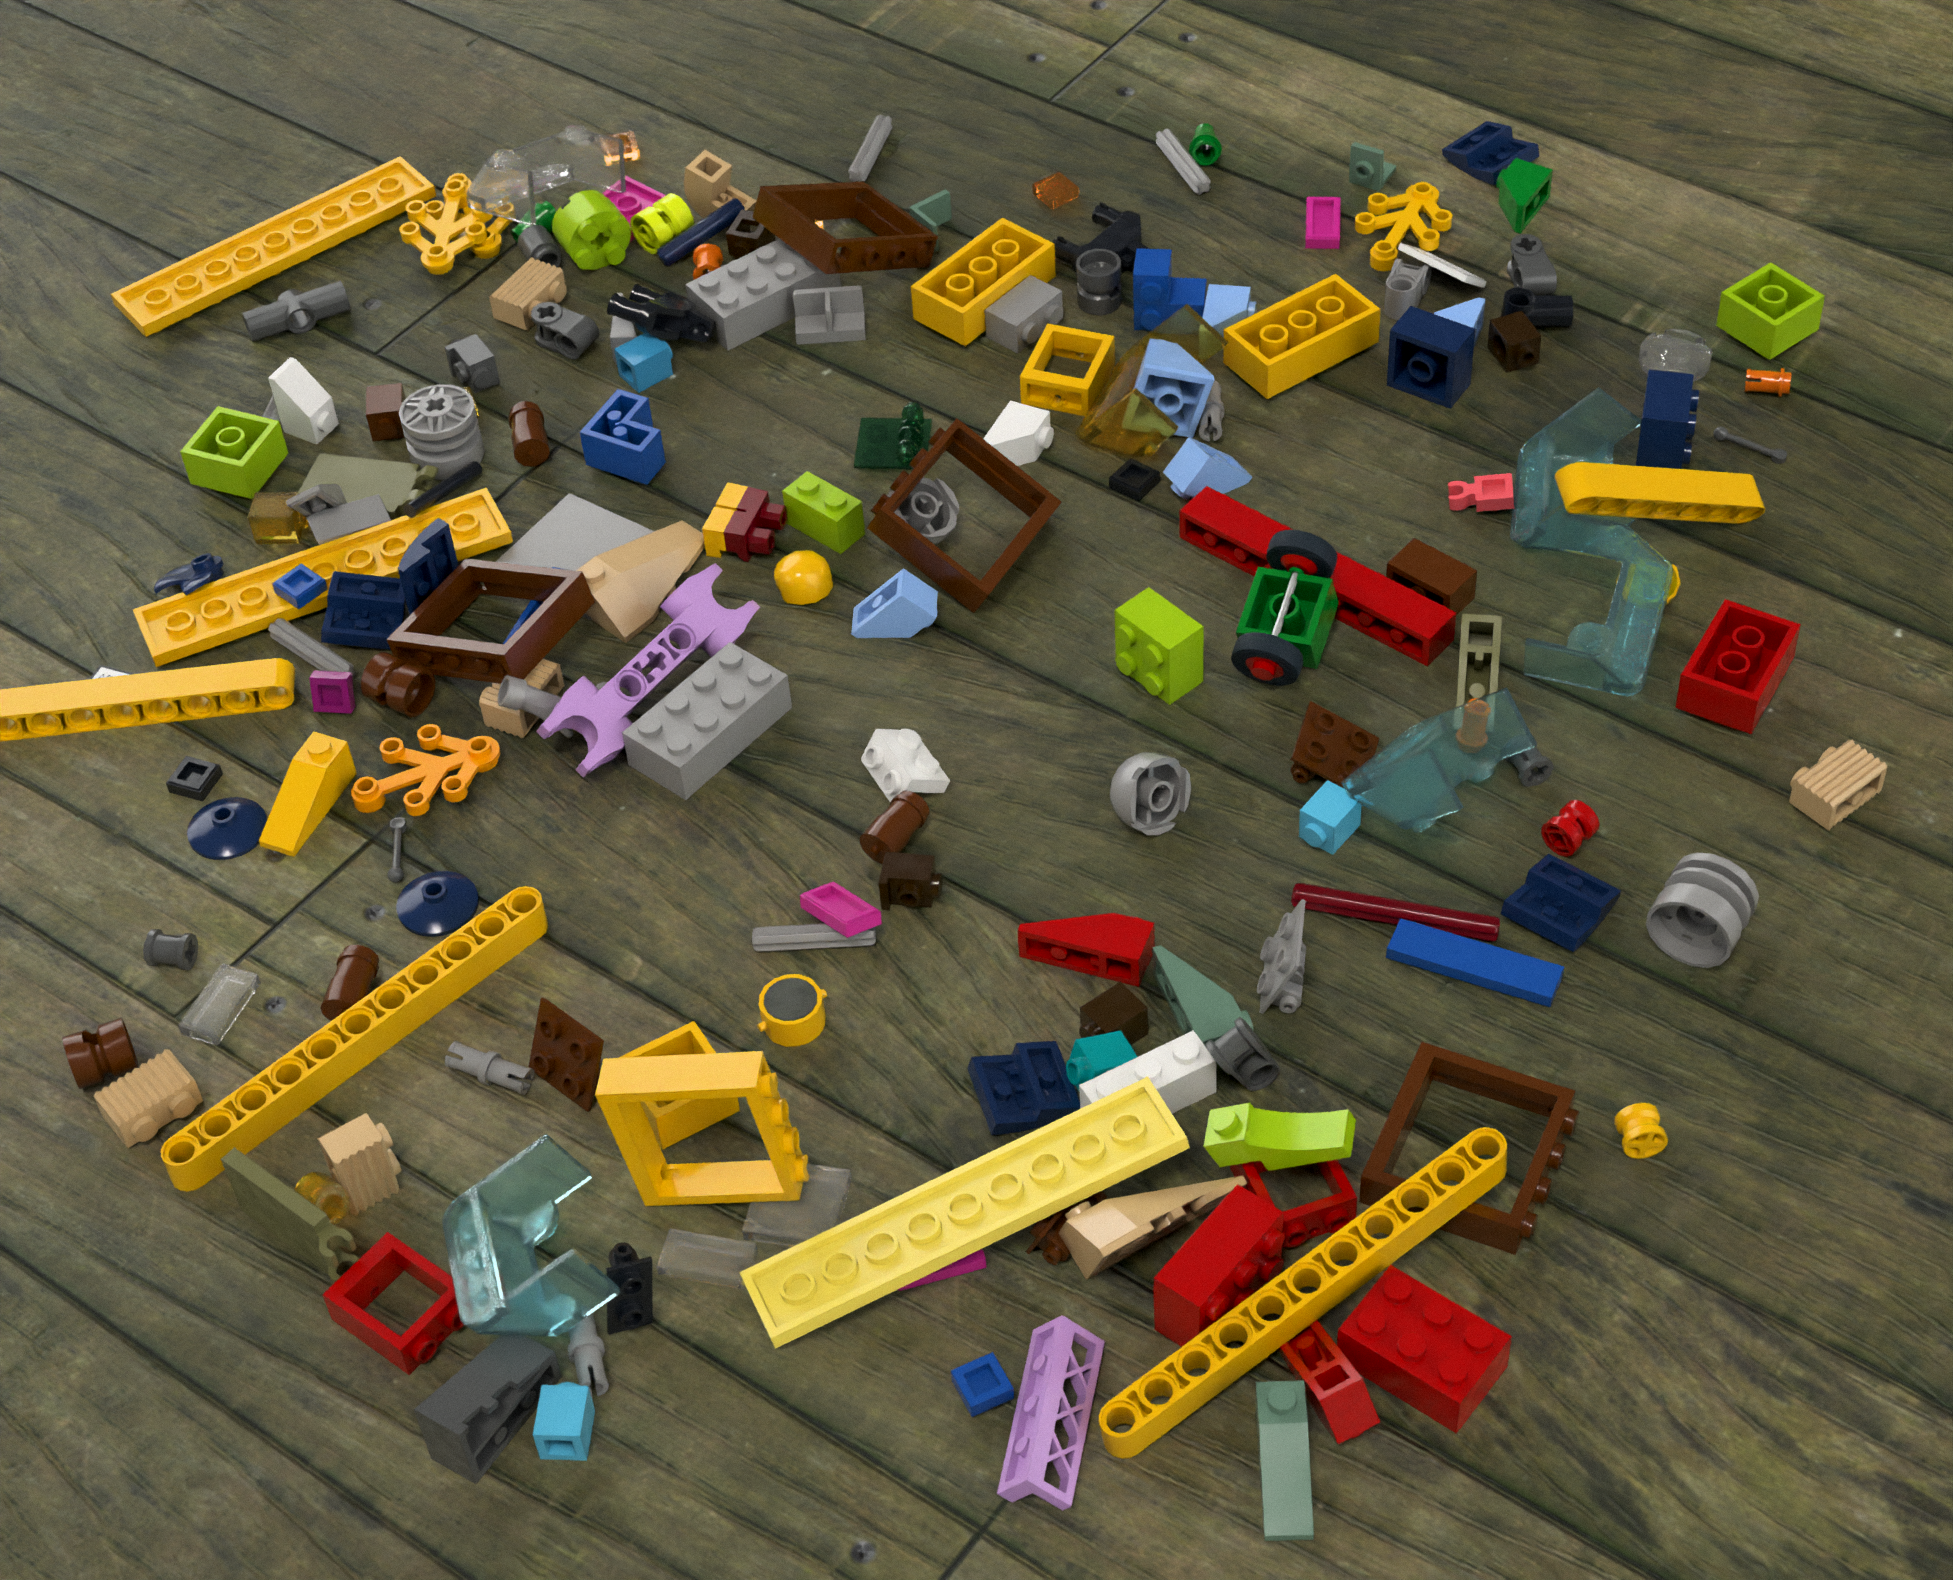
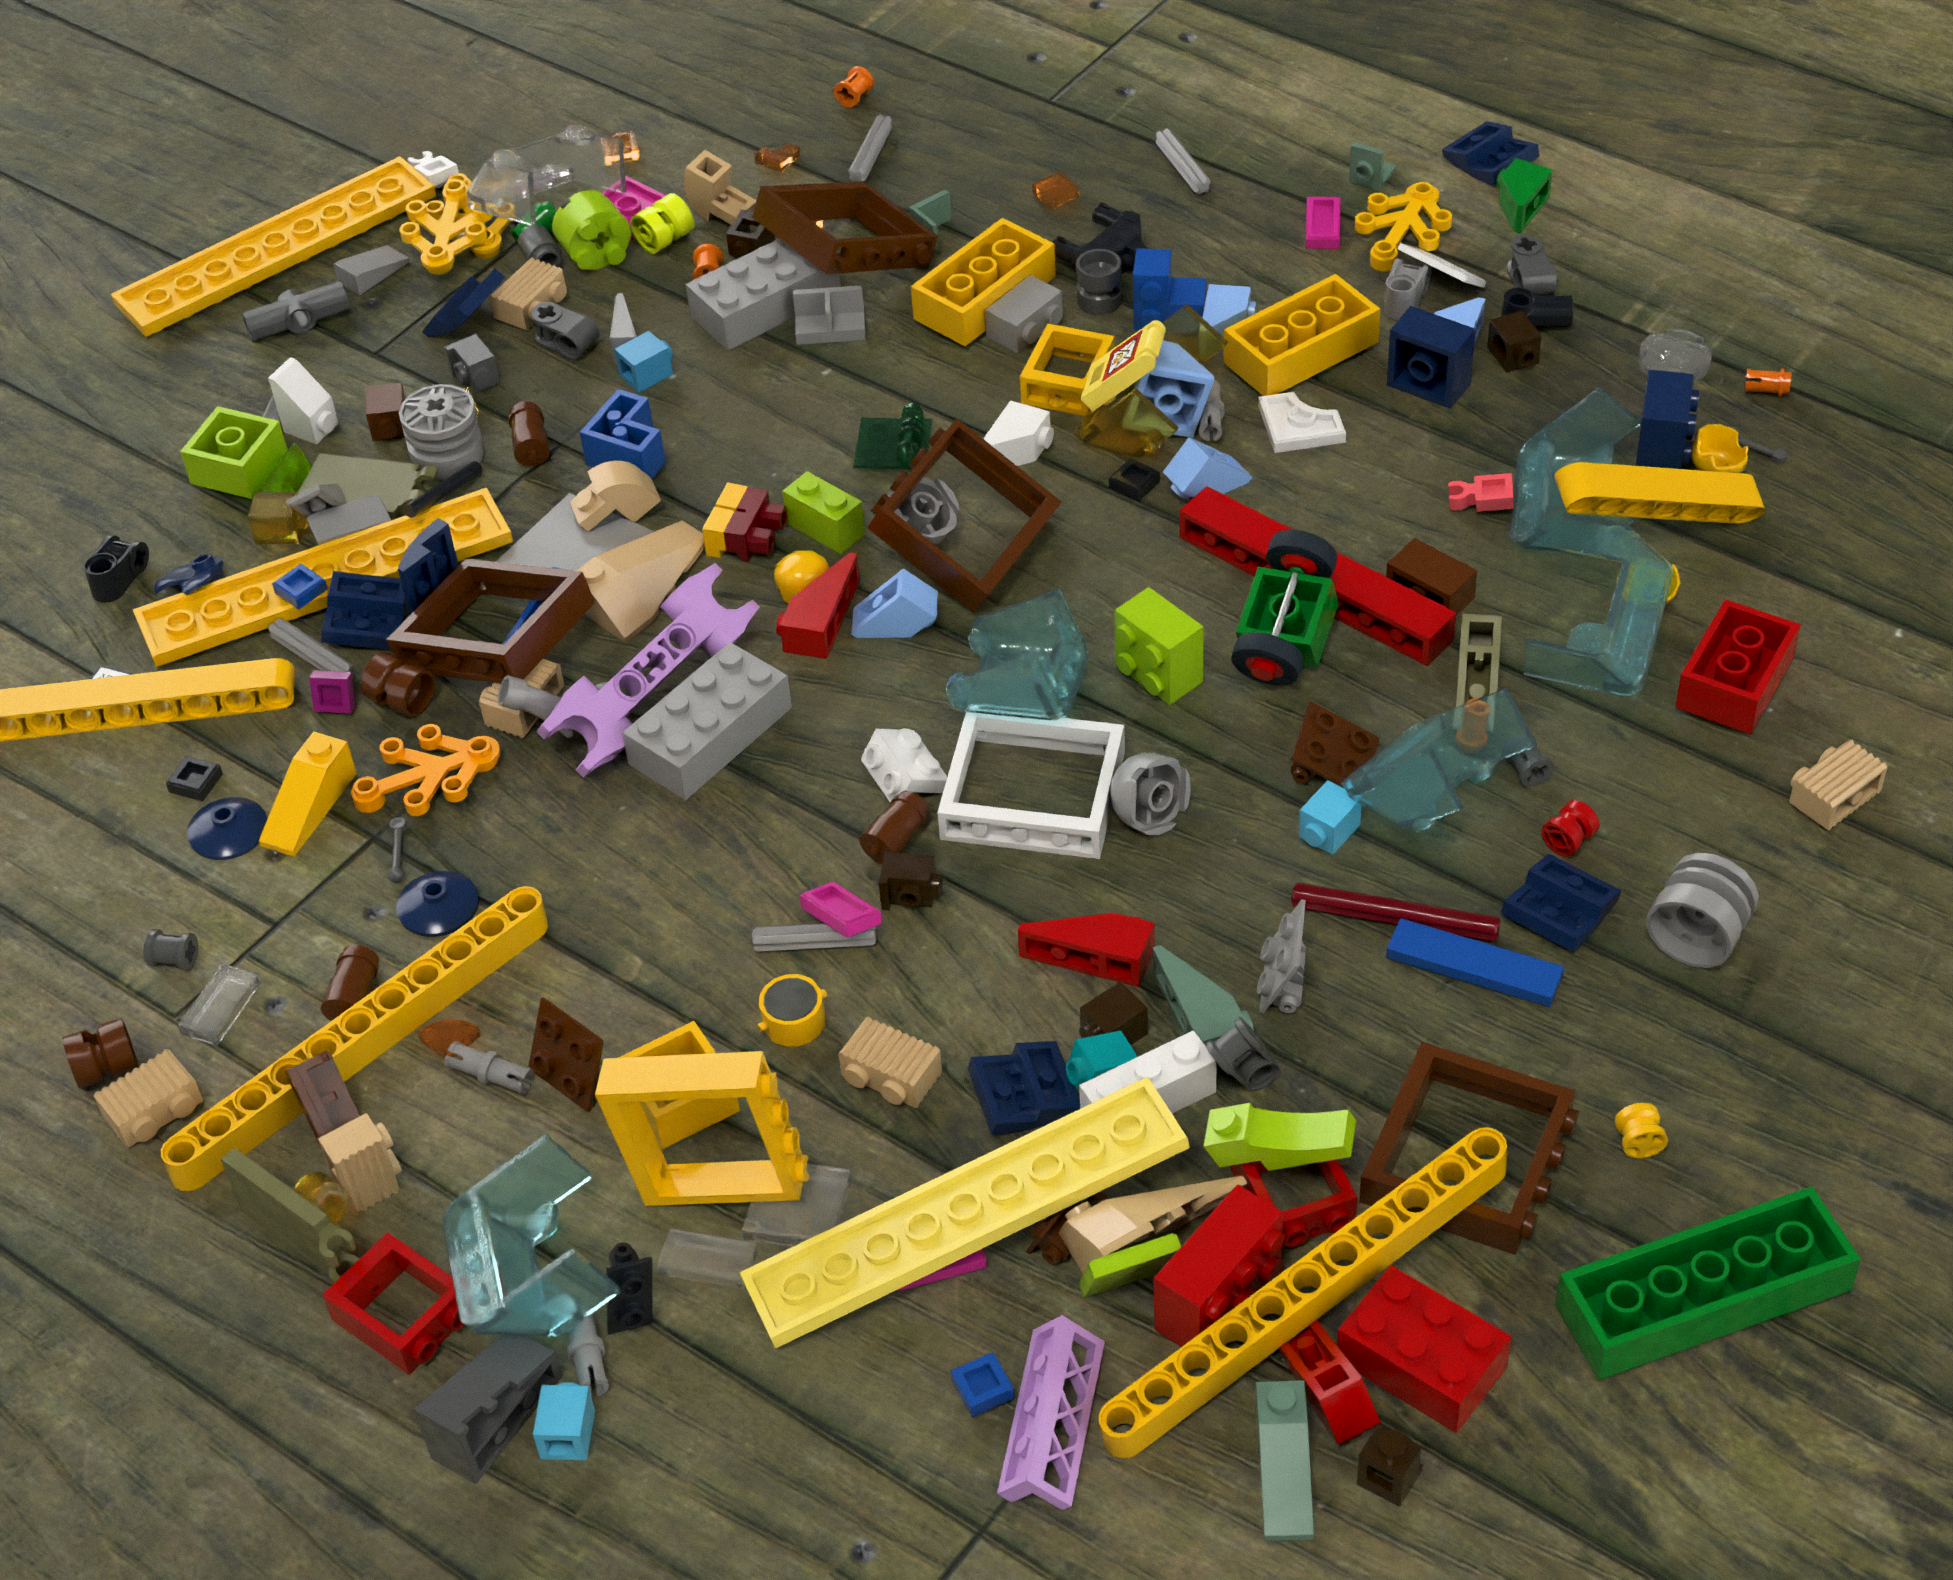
black connector [607,284,715,342] -> none
dark blue axle [657,198,745,266] -> none
green cone [1189,123,1222,165] -> none
lime brick [1716,262,1825,360] -> none
none -> black piece [83,535,149,603]
none -> clear neon green hinge [252,443,312,517]
none -> reddish brown hinge [284,1050,360,1148]
none -> light grey slope [333,245,410,295]
none -> white plate [408,151,459,188]
none -> clear orange tile [418,1019,480,1059]
none -> dark blue slope [422,268,505,337]
none -> tan brick [570,461,661,531]
none -> clear orange tile [754,143,801,173]
none -> red slope [776,552,860,659]
none -> orange bush [833,66,874,108]
none -> tan brick [838,1017,942,1108]
none -> white window [938,707,1125,859]
none -> clear light blue windscreen [946,588,1088,721]
none -> lime tile [1078,1233,1181,1298]
none -> light yellow container [1081,320,1166,412]
none -> white tile [1258,392,1346,453]
none -> dark brown brick [1357,1425,1423,1507]
none -> green brick [1555,1186,1861,1380]
none -> yellow hair [1691,424,1748,473]

